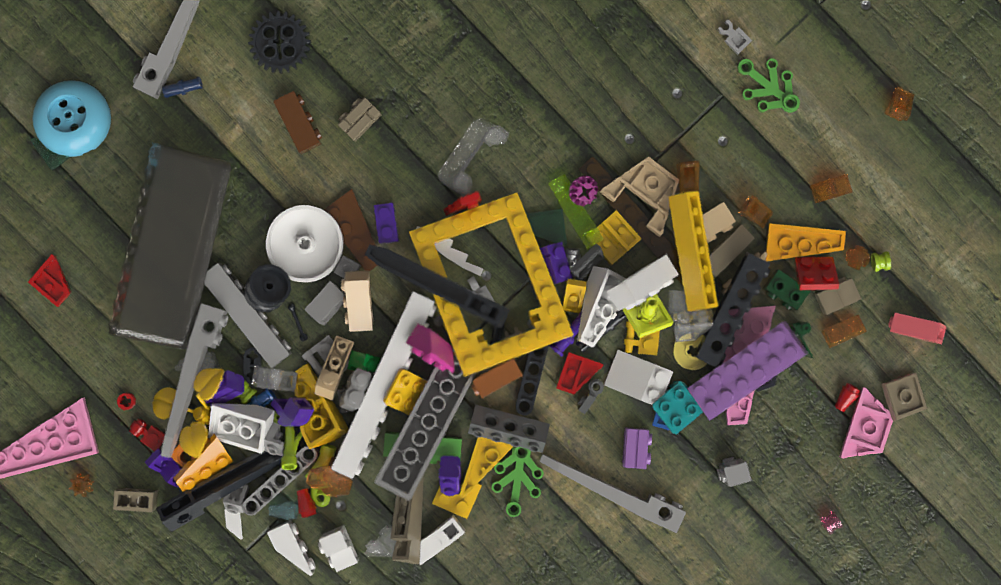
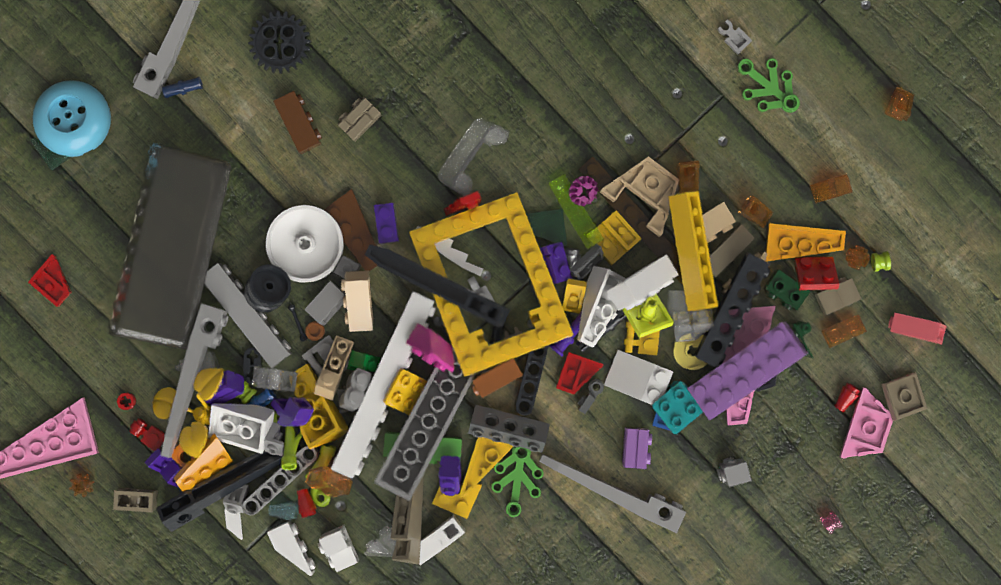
none -> dark orange tile [305,321,325,341]

